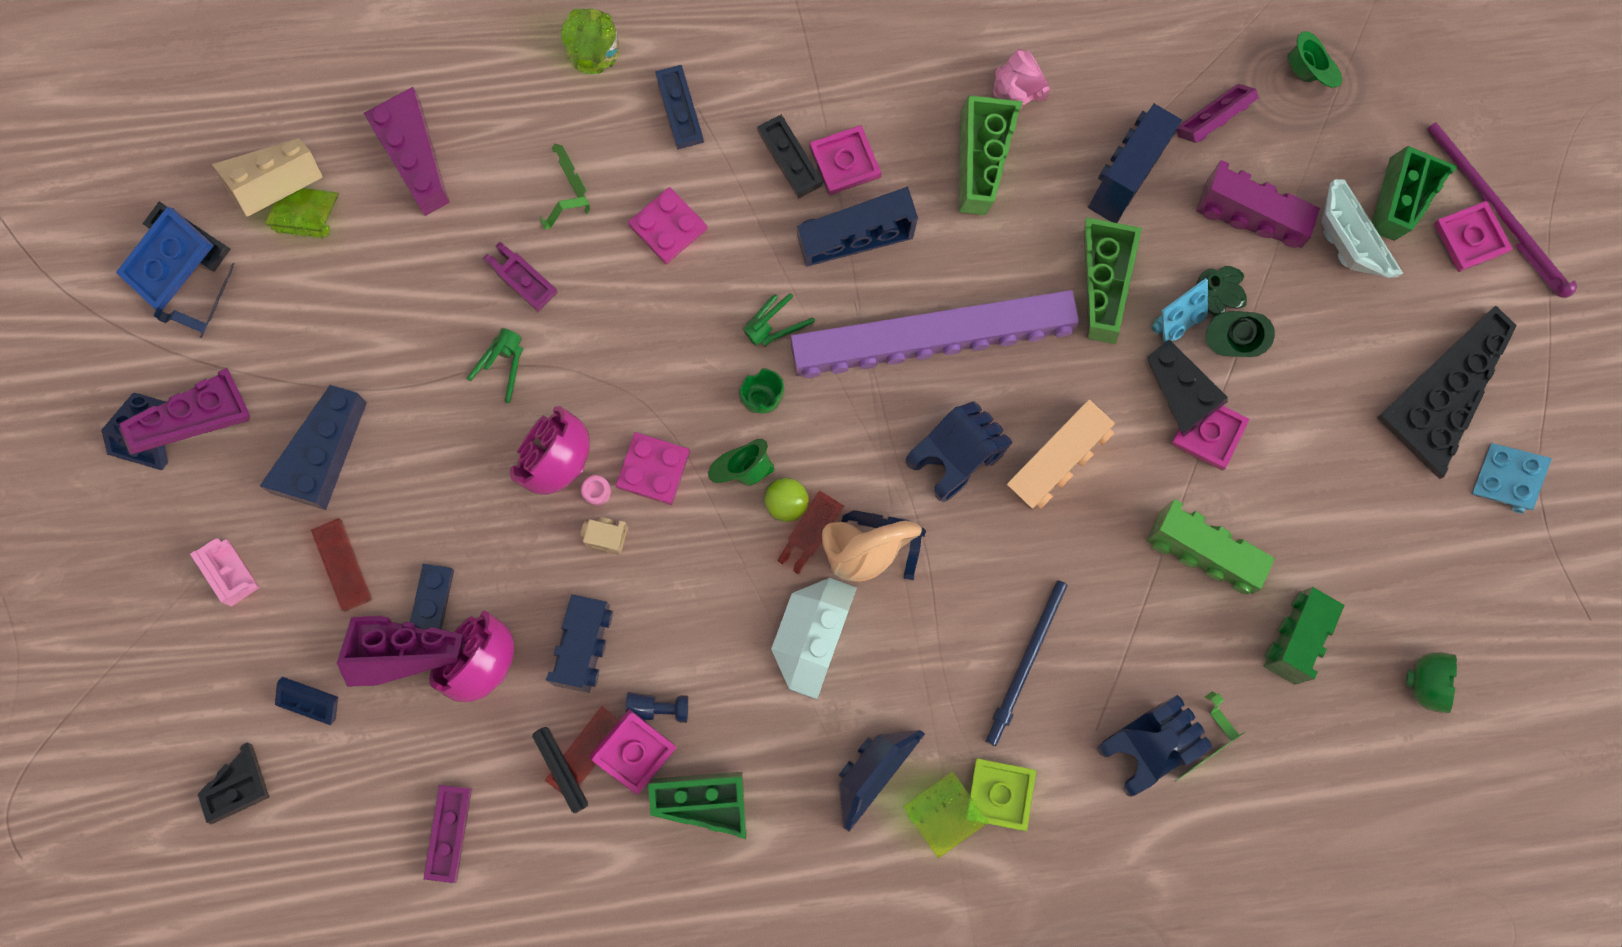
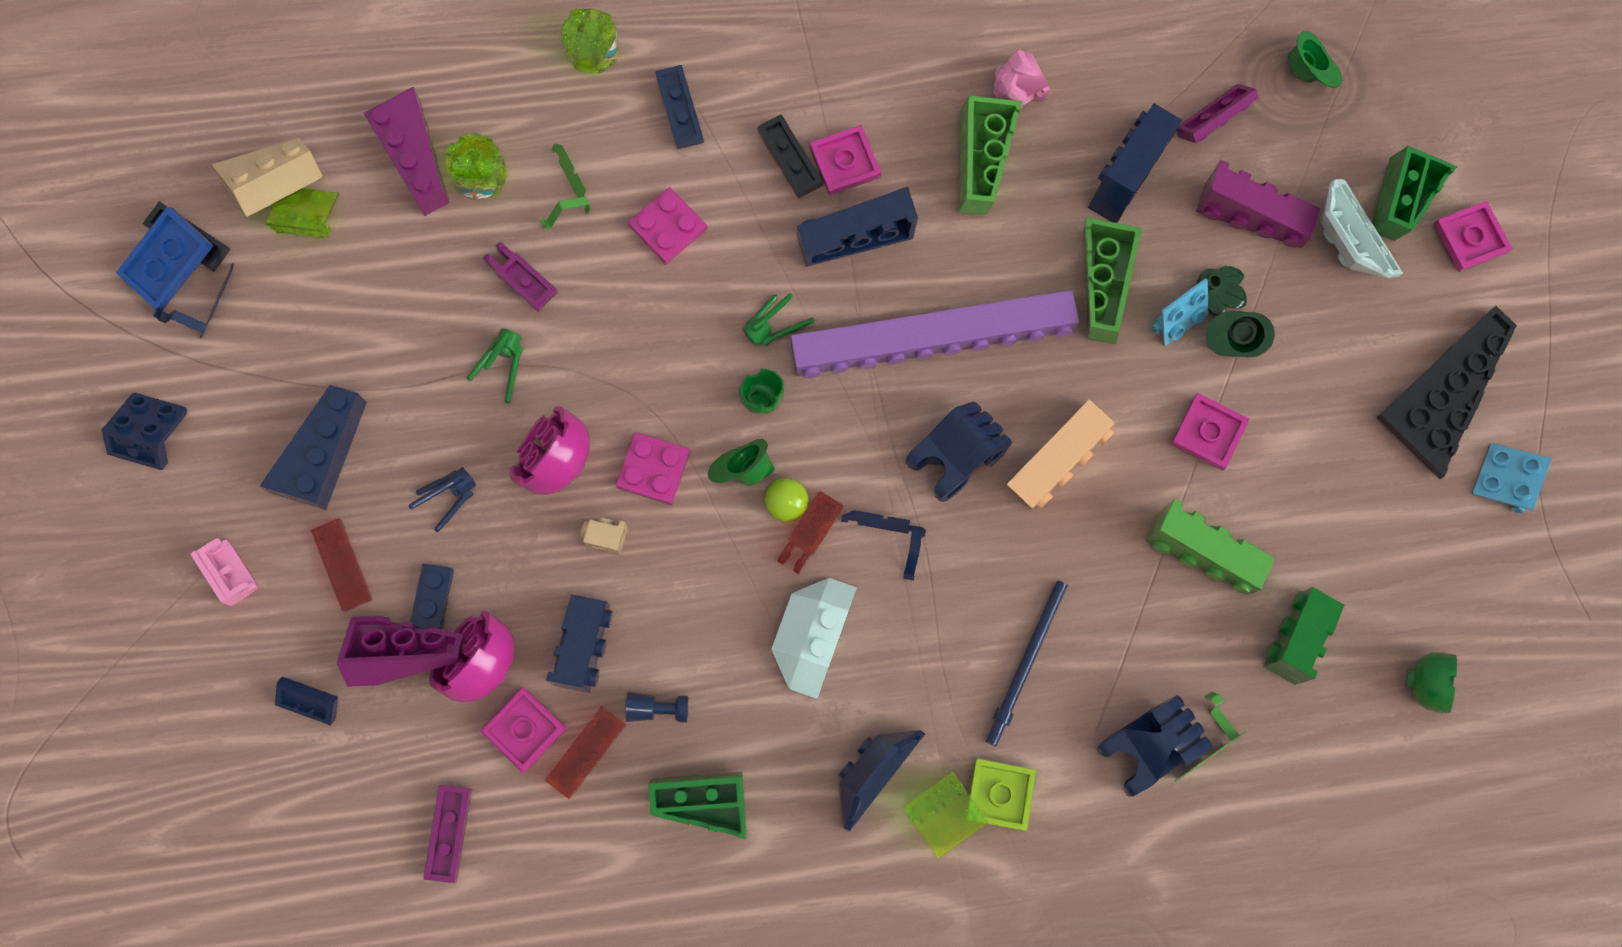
magenta wing [119,368,250,455] -> none
black wing [198,742,270,825] -> none
black axle [532,727,588,813] -> none
bright pink tile [581,475,611,506] -> none
dark pink plate [589,709,677,795] -> none
light nougat piece [822,521,922,582] -> none
black wing [1147,340,1228,437] -> none
magenta bar [1427,122,1577,298] -> none
none -> dark blue plant [408,467,476,532]
none -> clear neon green brick [444,133,507,199]
none -> dark pink plate [480,687,568,774]

